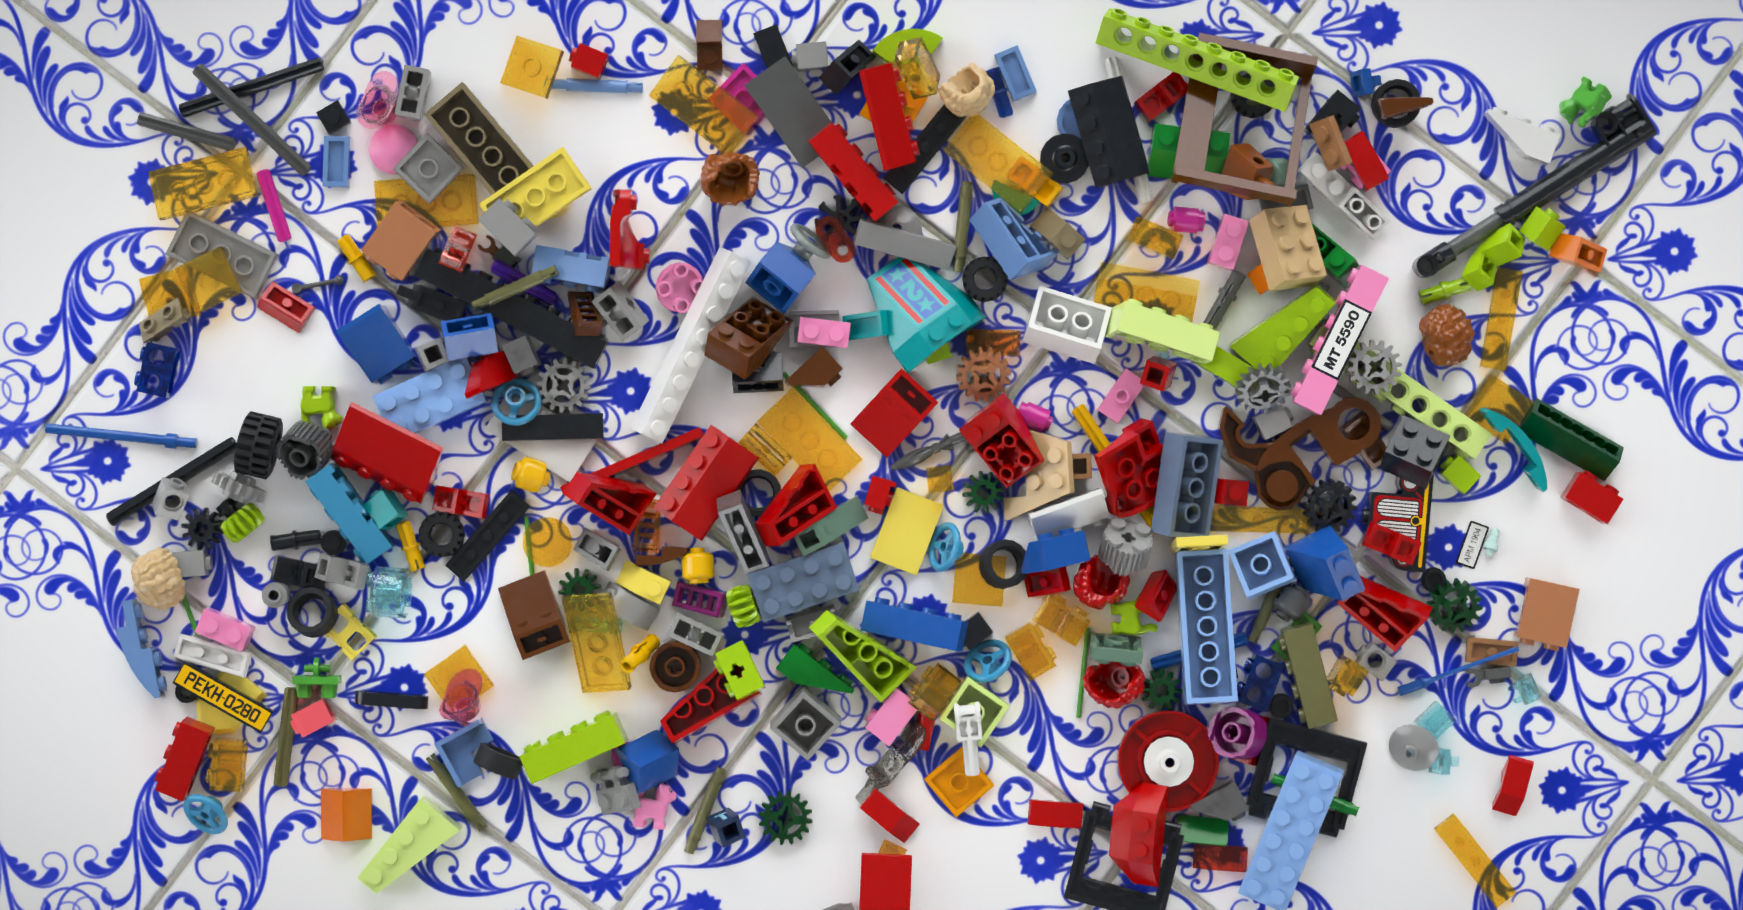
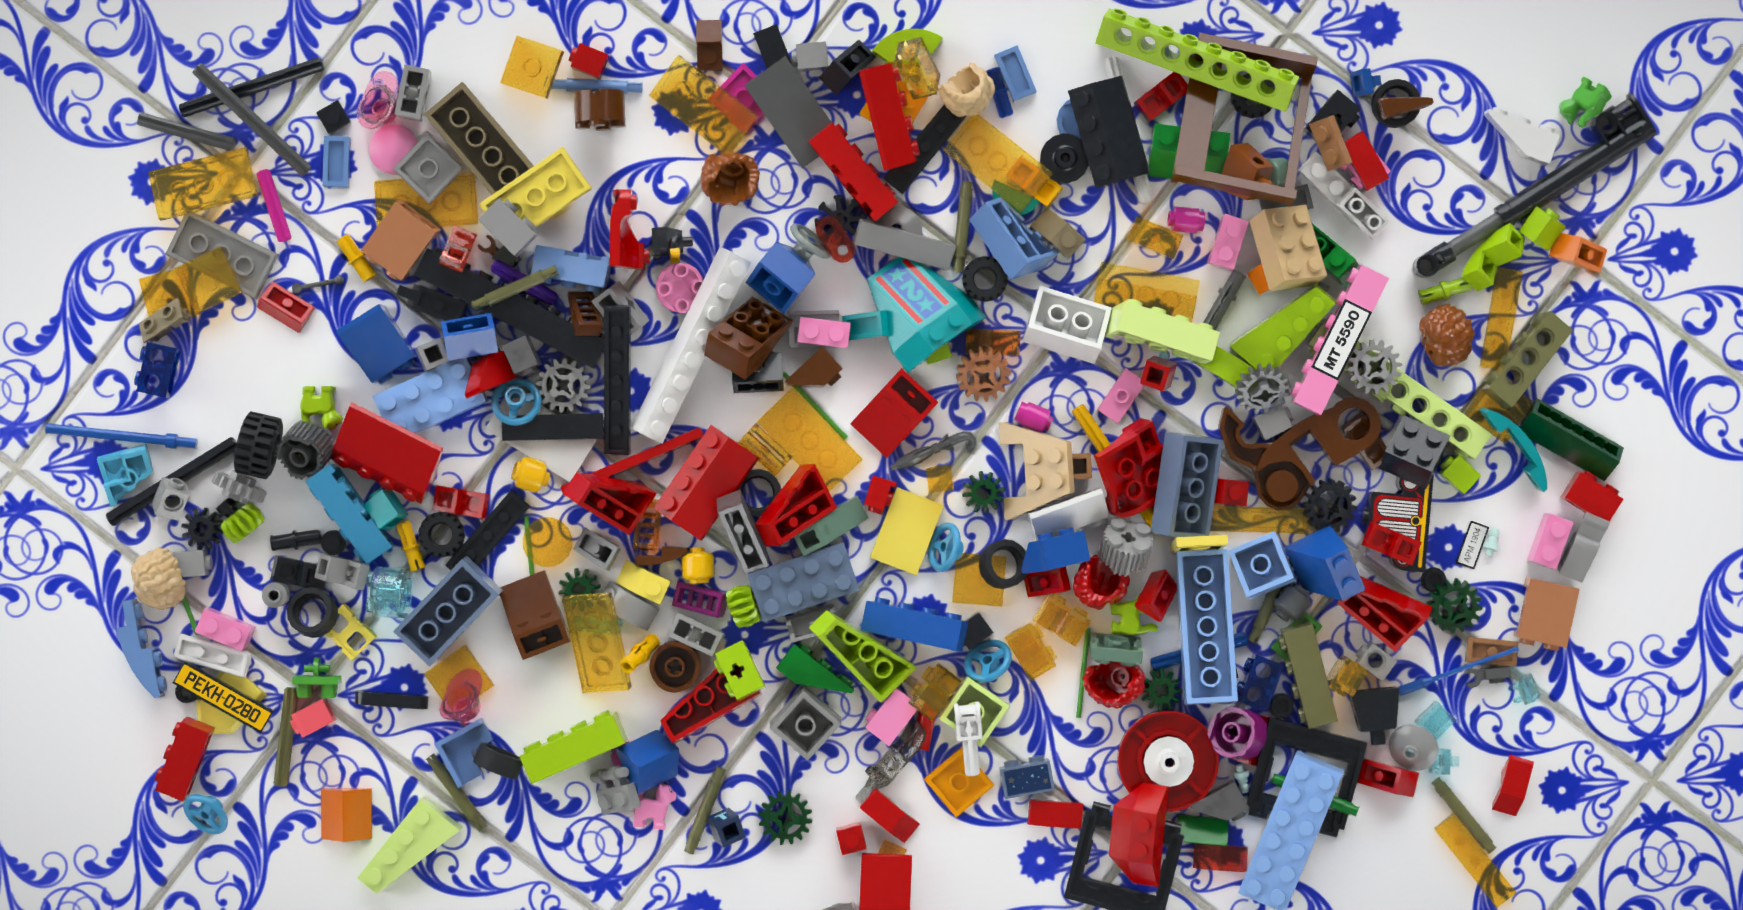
clear yellow brick [206,737,248,792] -> none
red slope [959,393,1044,488] -> none
none -> medium azure slope [97,443,153,507]
none -> sand blue brick [393,556,503,667]
none -> reddish brown brick [574,89,626,131]
none -> black tile [604,304,631,455]
none -> black piece [651,227,693,264]
none -> red brick [836,821,867,855]
none -> brick [999,755,1055,799]
none -> light aqua piece [1233,764,1249,793]
none -> black torso [1348,686,1399,745]
none -> red slope [1357,758,1419,797]
none -> olive piece [1431,777,1497,854]
none -> olive brick [1481,311,1573,409]
none -> bright pink brick [1526,513,1574,570]
none -> light grey piece [1557,512,1610,583]

